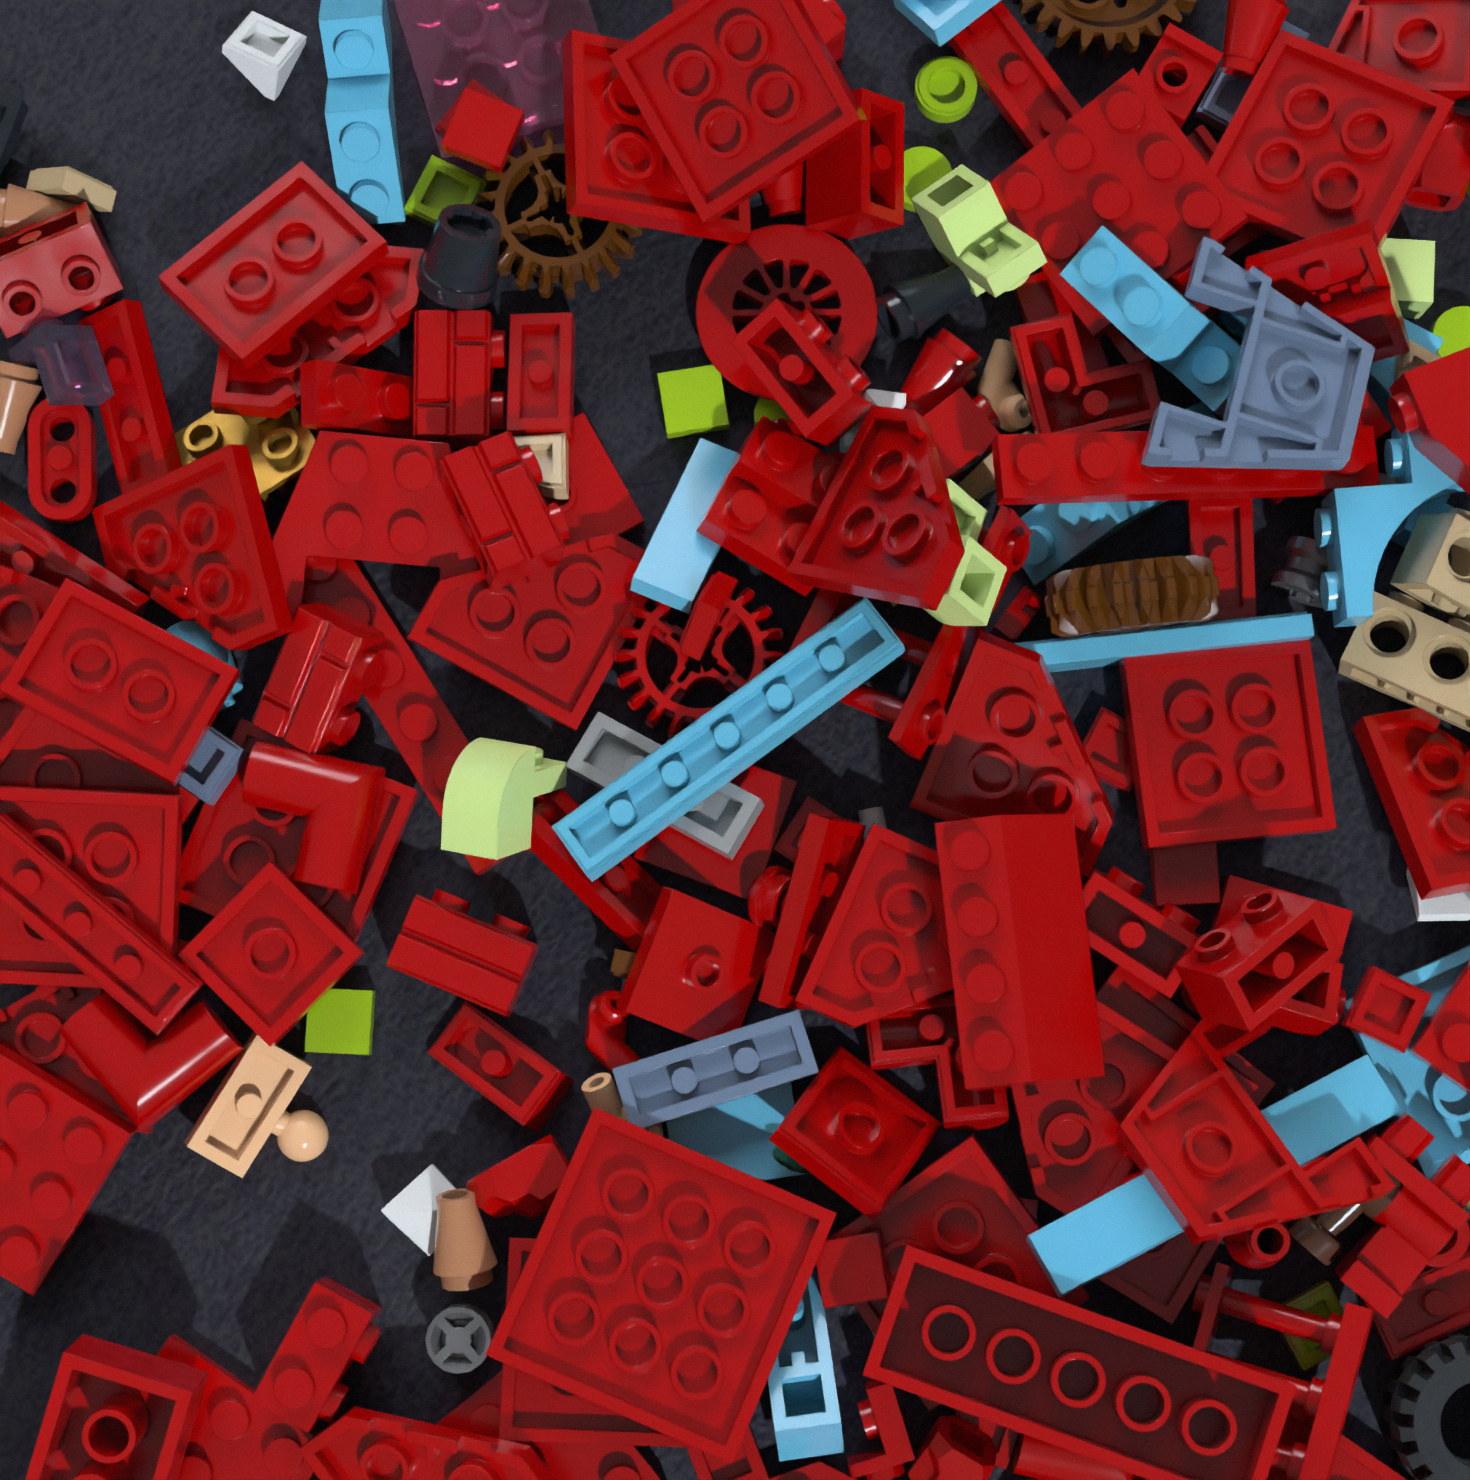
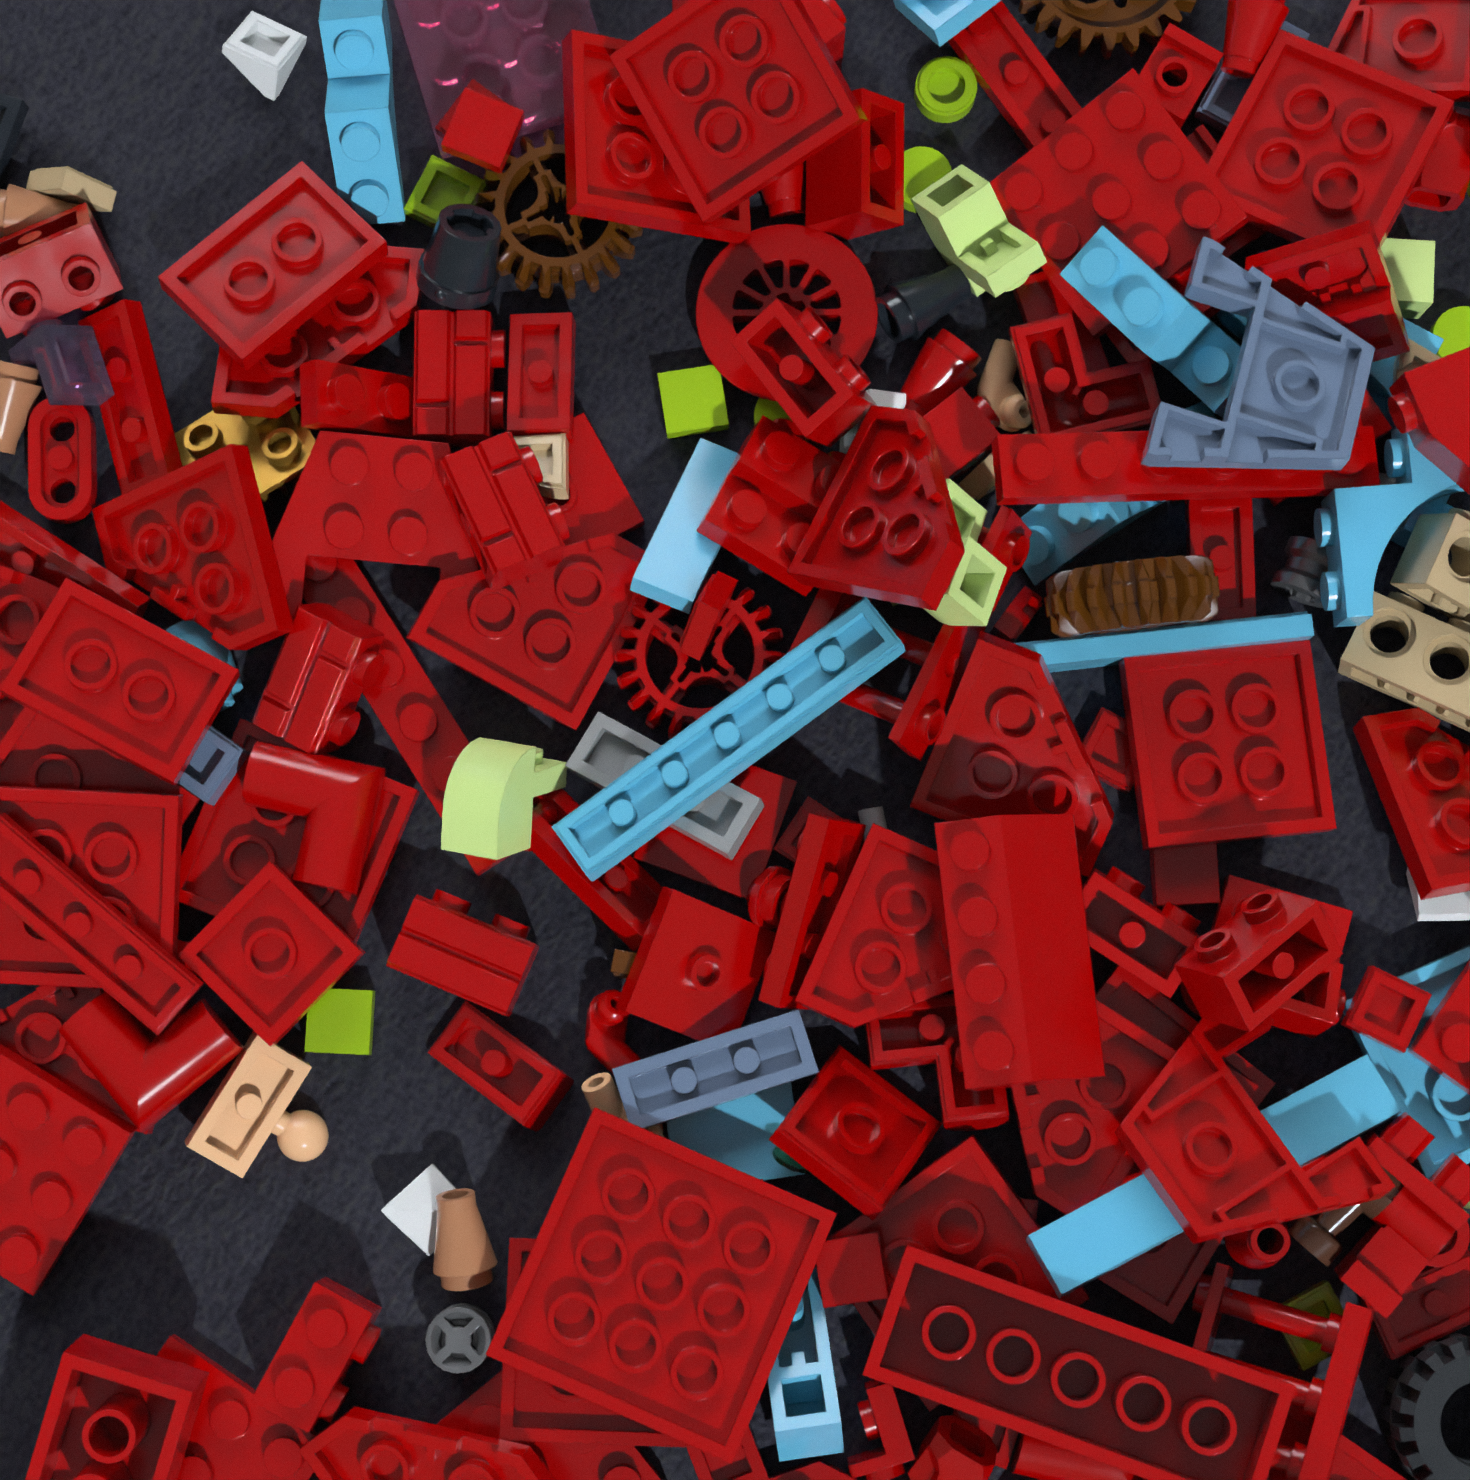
red rock [466,1134,569,1219] -> none

